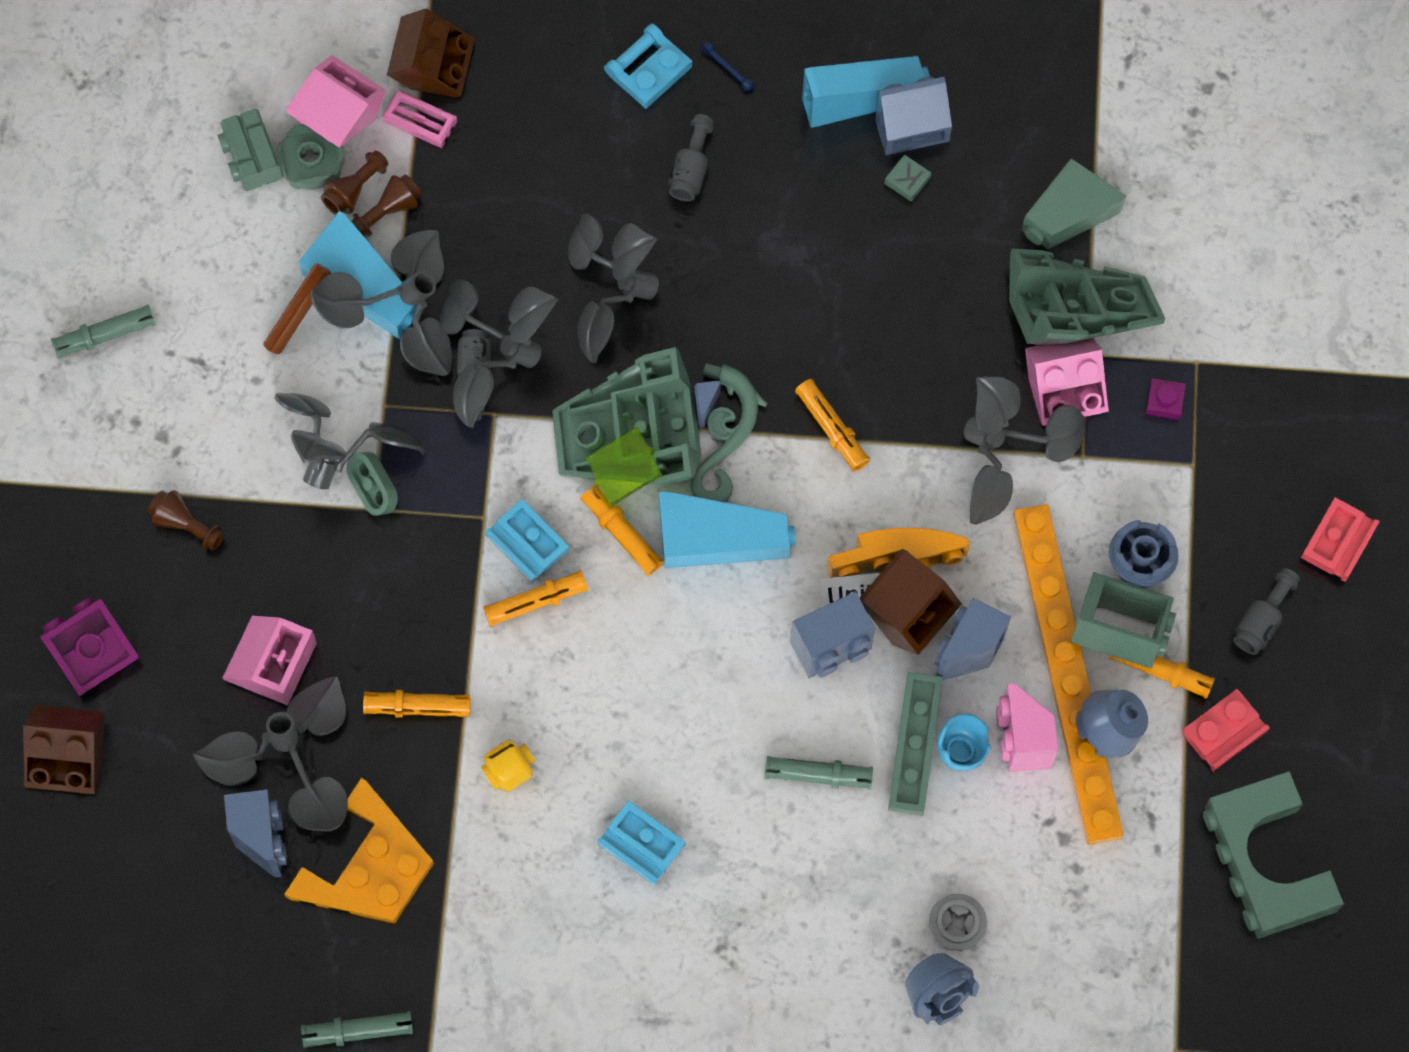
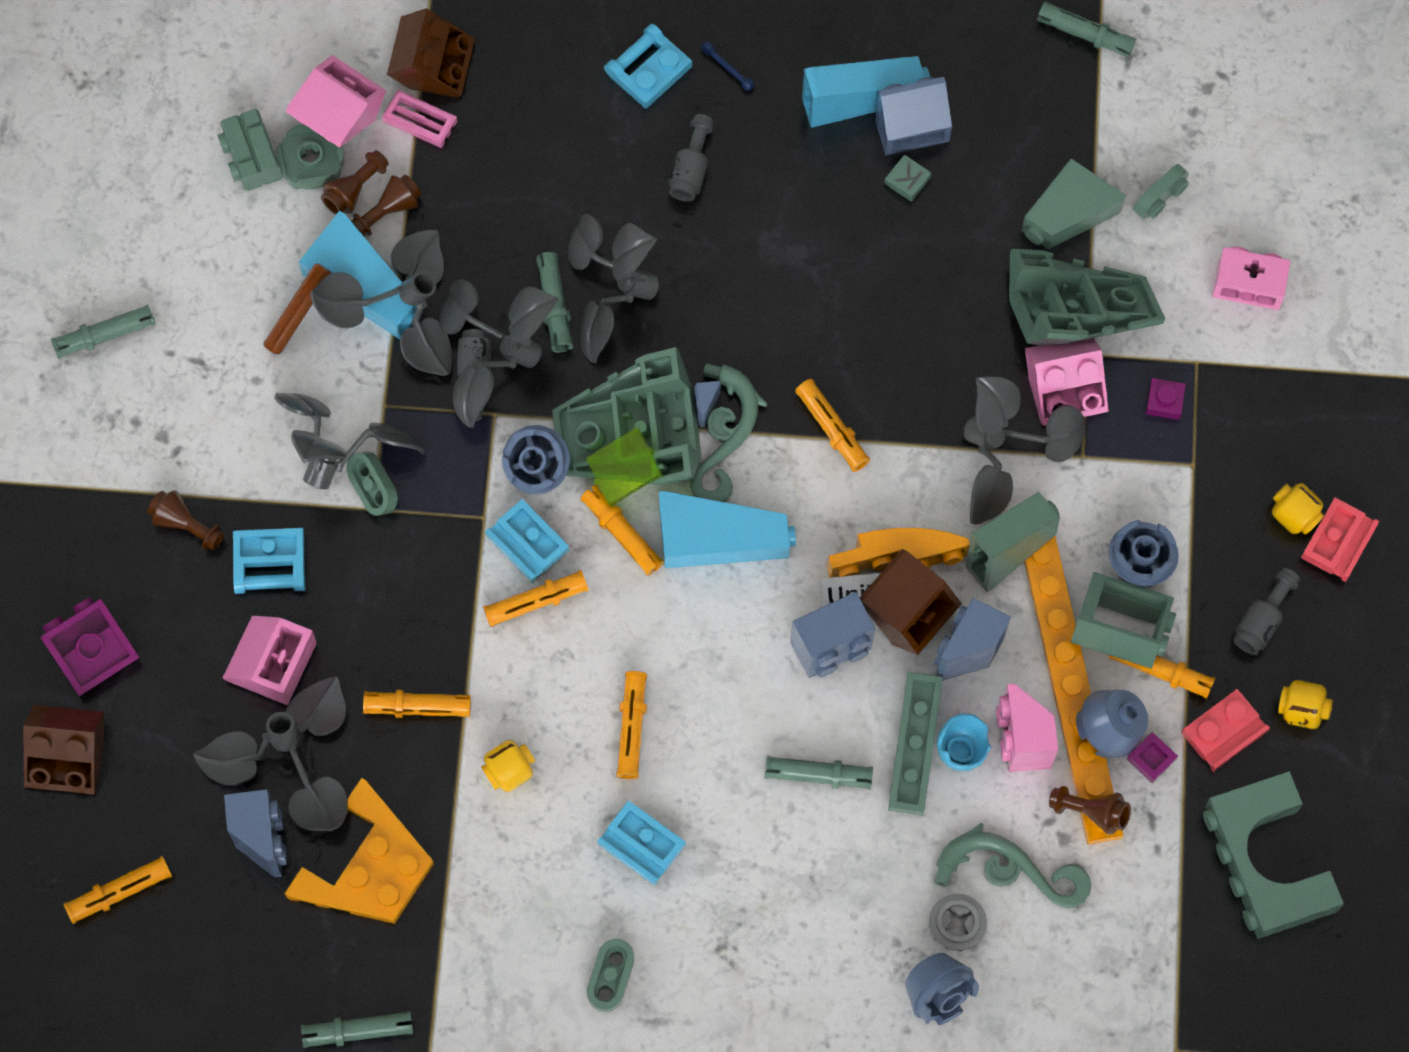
none -> light orange pin [63,856,172,924]
none -> medium azure plate [233,528,306,594]
none -> sand blue cone [502,425,570,494]
none -> sand green pin [536,252,573,353]
none -> sand green plate [587,939,634,1012]
none -> light orange pin [616,671,647,780]
none -> sand green plant [934,823,1091,908]
none -> sand green slope [966,492,1060,592]
none -> sand green pin [1037,1,1137,58]
none -> reddish brown piece [1049,786,1131,835]
none -> magenta plate [1126,732,1178,784]
none -> sand green plate [1133,164,1189,219]
none -> bright pink brick [1212,247,1291,310]
none -> yellow head [1272,483,1324,535]
none -> yellow head [1278,680,1333,729]

